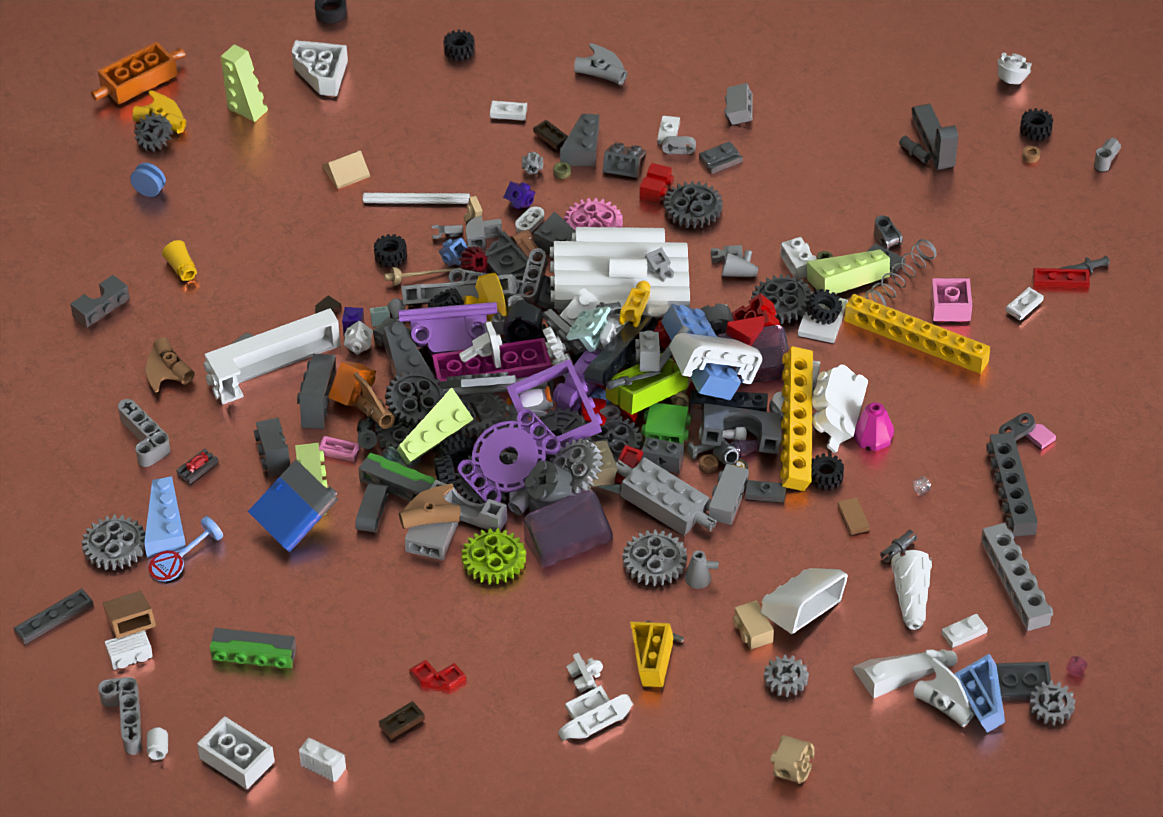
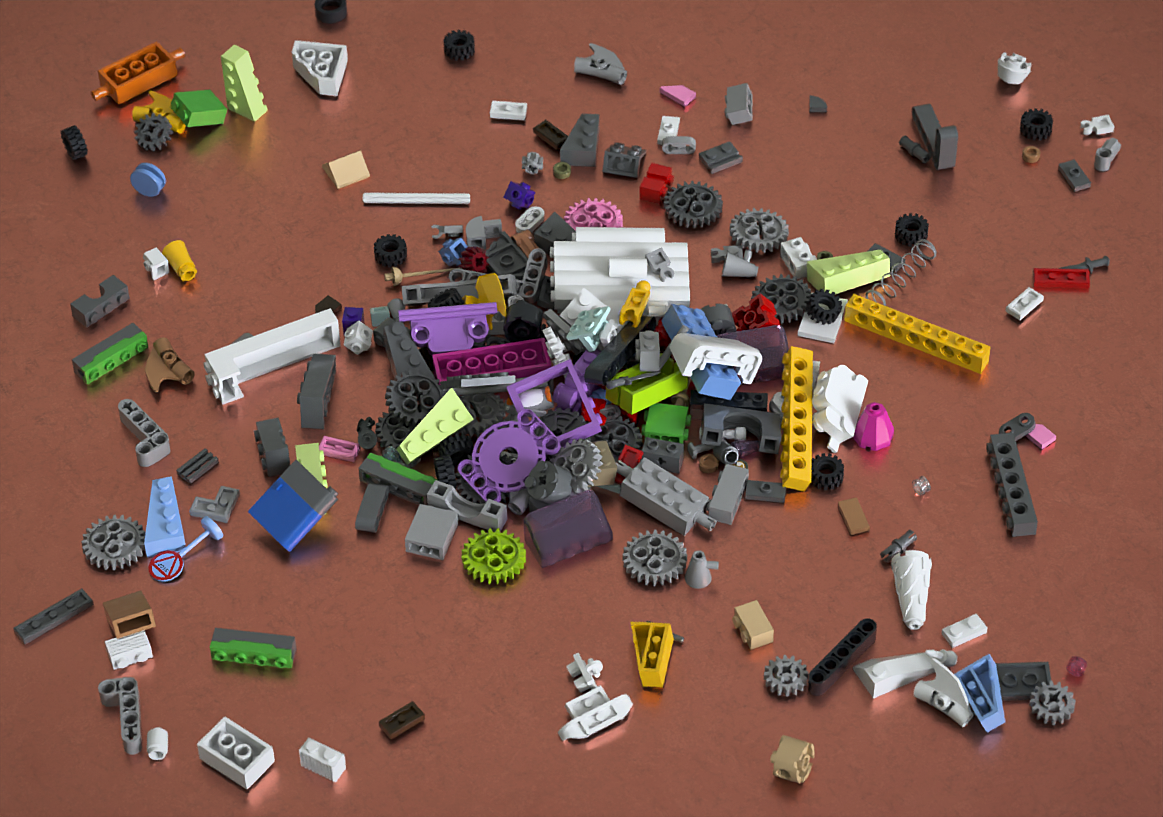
red piece [185,452,209,473] -> none
orange brick [328,362,376,406] -> none
medium nougat pin [354,372,395,429] -> none
medium nougat pin [399,484,460,529] -> none
red tile [409,660,466,690] -> none
white piece [459,321,502,368] -> none
tan plate [464,196,483,224] -> none
dark grey pin [596,302,621,315] -> none
red slope [726,316,765,346] -> none
white windscreen [761,568,848,634] -> none
dark grey piece [873,215,903,249] -> none
bright pink brick [931,278,972,321] -> none
light grey brick [981,523,1053,631] -> none
none -> black tyre [60,125,88,160]
none -> bright green piece [72,323,148,385]
none -> white brick [143,247,170,280]
none -> bright green brick [170,89,227,127]
none -> light grey tile [189,486,240,523]
none -> bright pink tile [660,85,696,107]
none -> light grey gear [729,208,789,253]
none -> black beam [808,618,877,696]
none -> dark grey tile [809,95,827,112]
none -> black tyre [895,213,929,247]
none -> dark grey plate [1058,159,1091,192]
none -> white plate [1080,115,1114,135]

